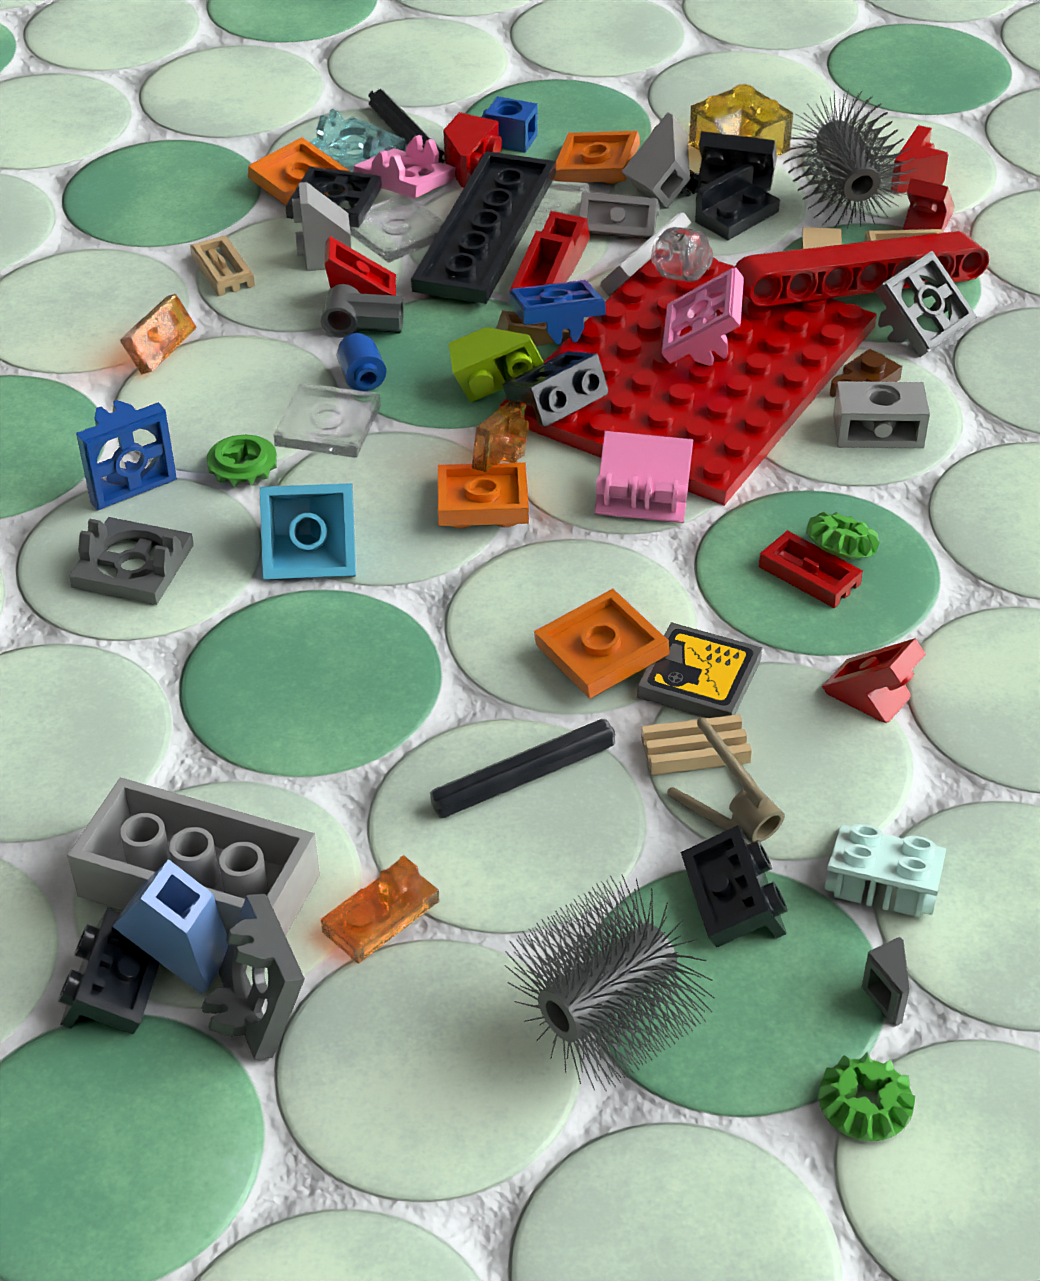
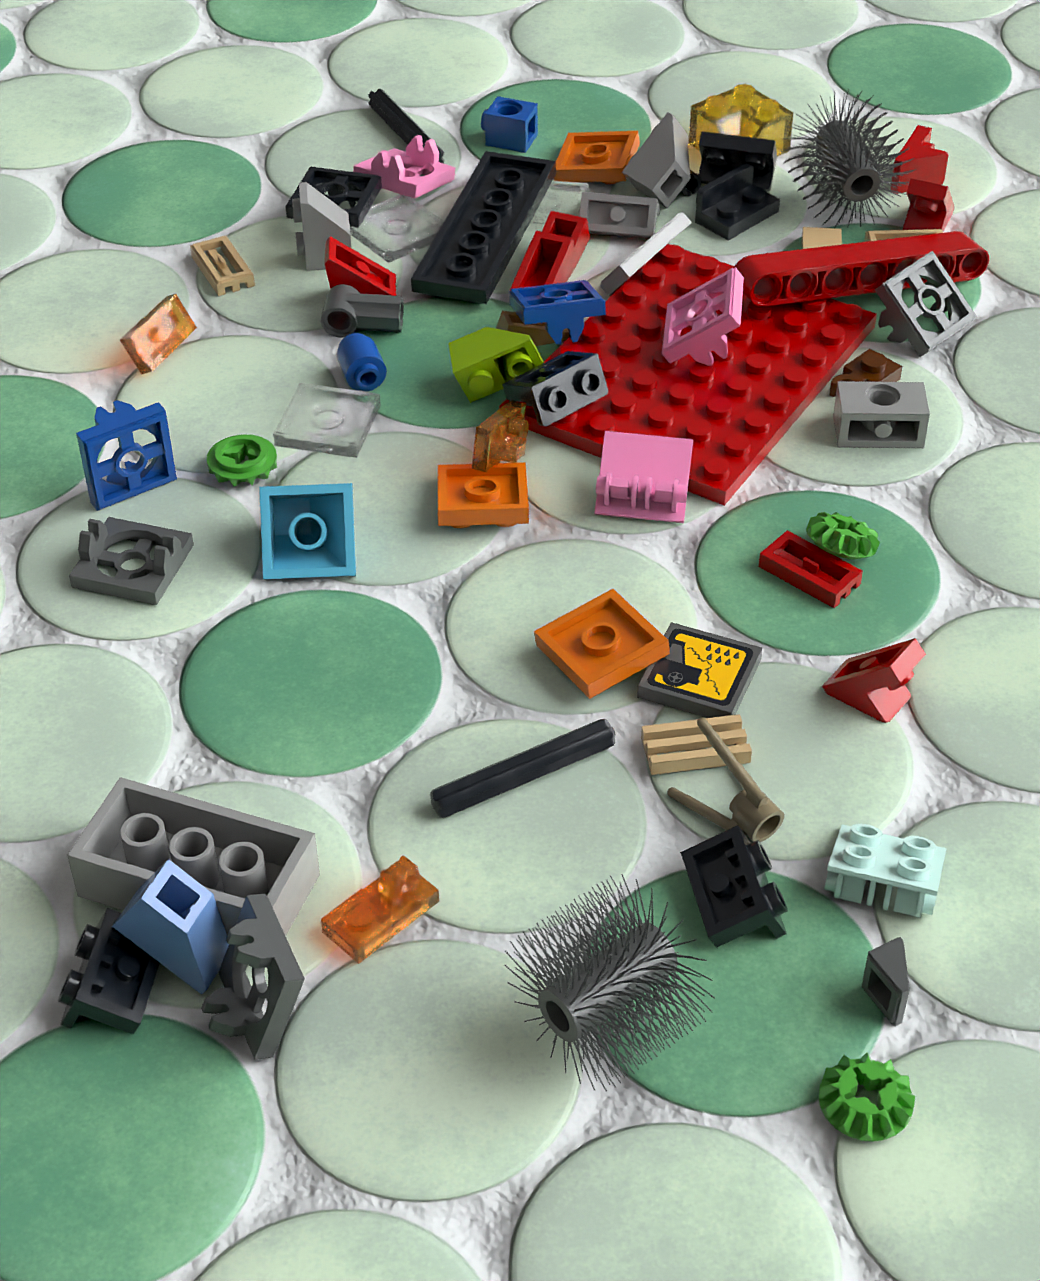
orange plate [248,137,351,205] -> none
clear light blue piece [310,109,406,172] -> none
red slope [443,112,502,188] -> none
clear head [651,227,713,282] -> none

